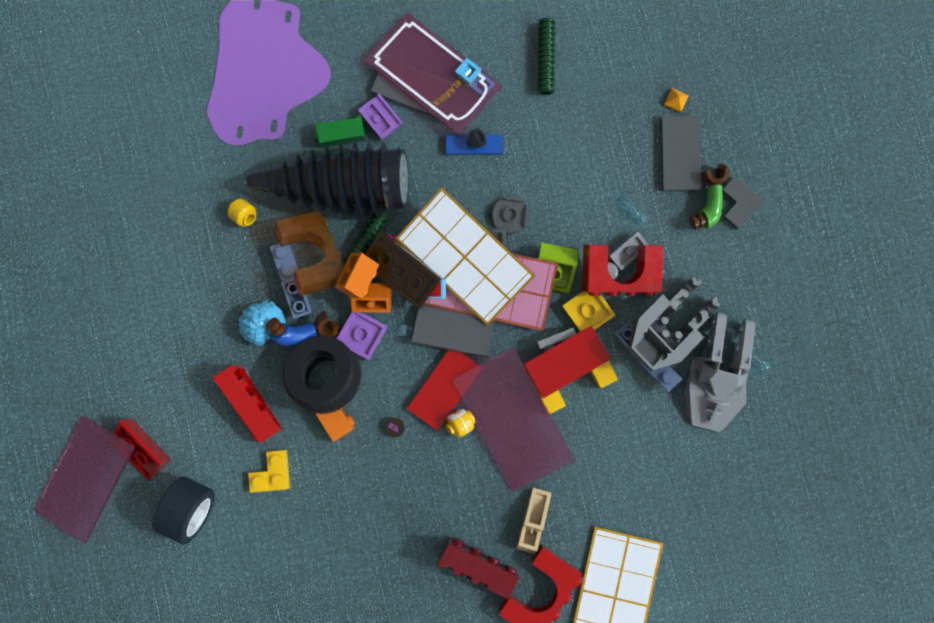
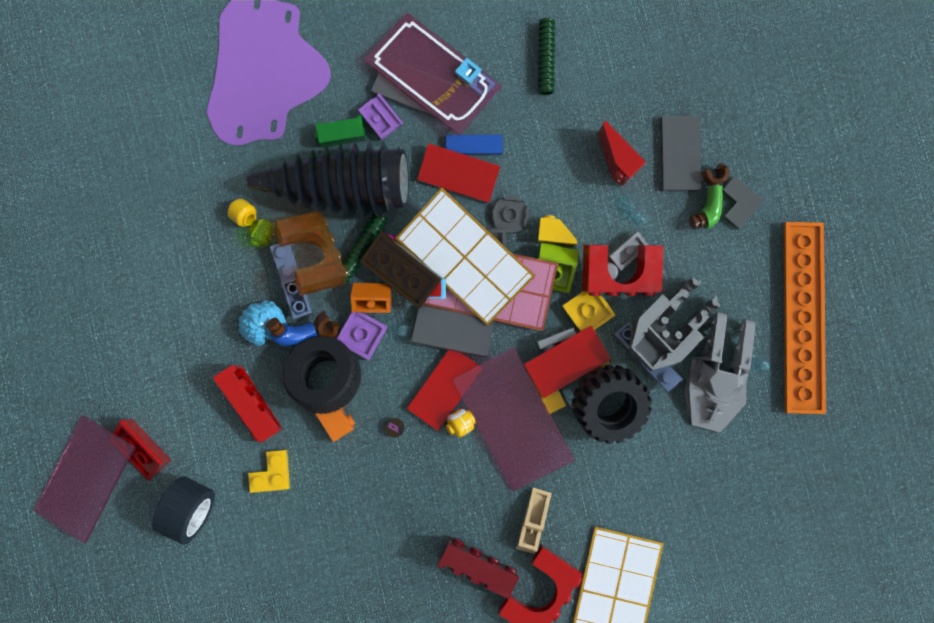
orange brick [334,253,379,299] -> none
pearl dark grey tile [467,128,487,149] -> none
light orange slope [664,88,689,113] -> none
none -> clear neon green head [247,218,275,248]
none -> red tile [417,143,501,203]
none -> yellow slope [537,215,577,247]
none -> black tyre [572,365,652,444]
none -> red slope [598,121,646,186]
none -> orange plate [783,222,826,414]

